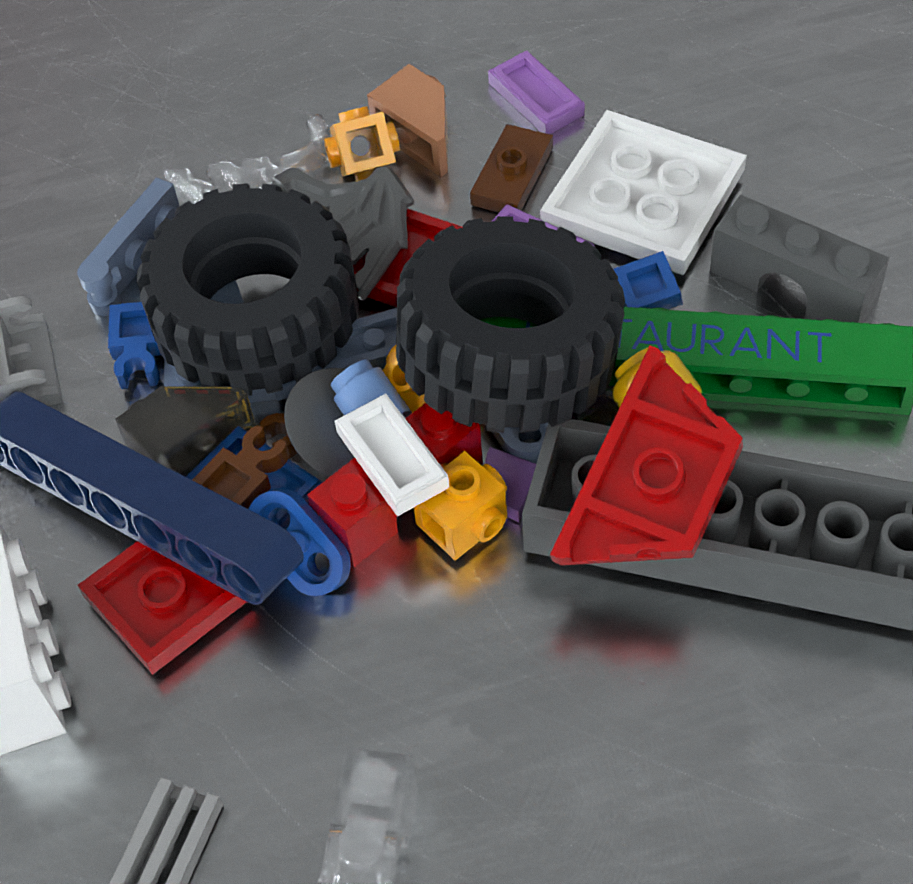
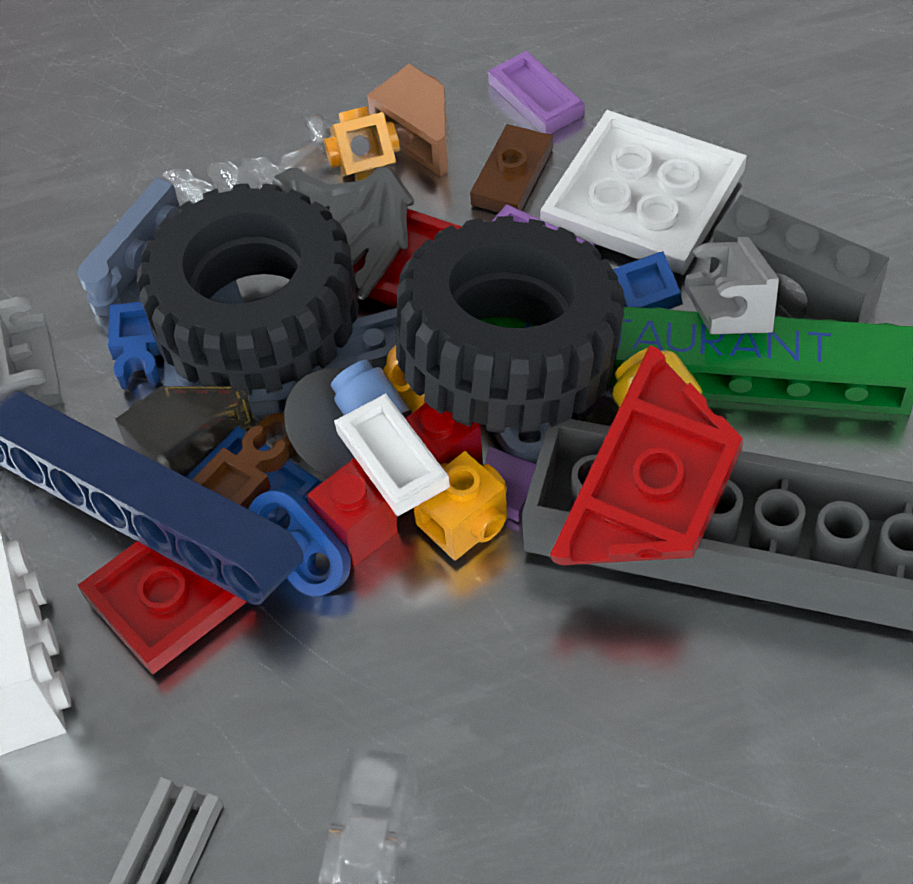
none -> light grey hinge [685,237,779,334]

